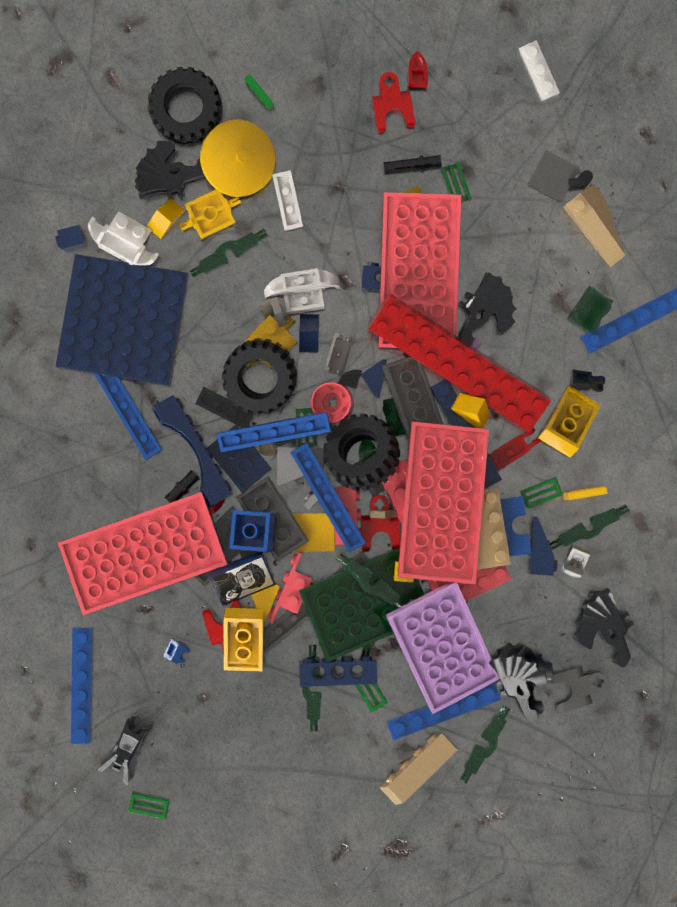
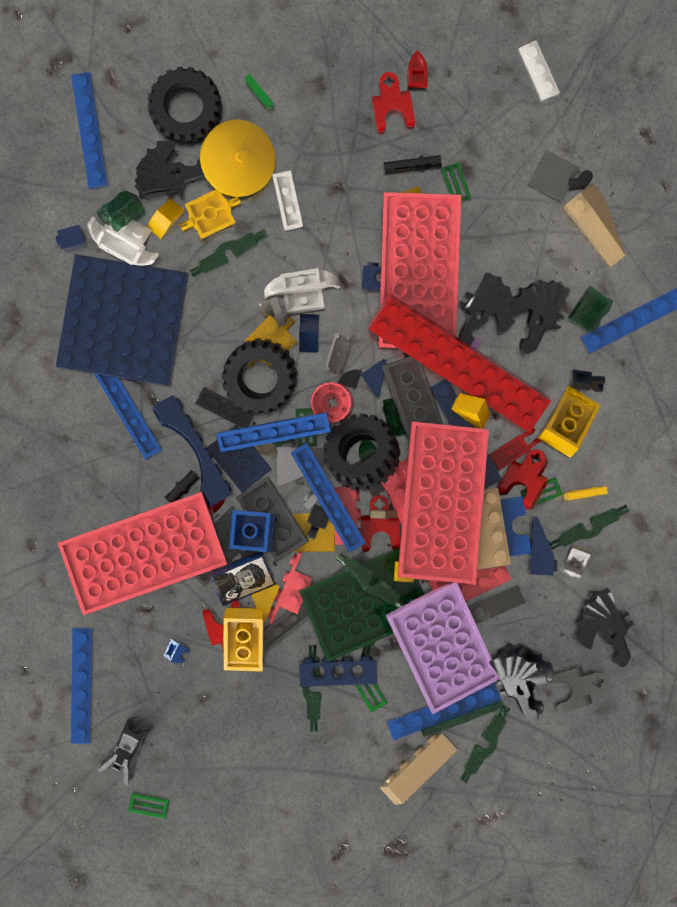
none -> blue plate [71,72,108,189]
none -> clear green bracket [96,190,144,232]
none -> black plate [307,504,329,540]
none -> clear green piece [421,700,504,738]
none -> dark grey slope [467,585,525,624]
none -> red piece [498,449,548,510]
none -> black animal [511,279,570,353]

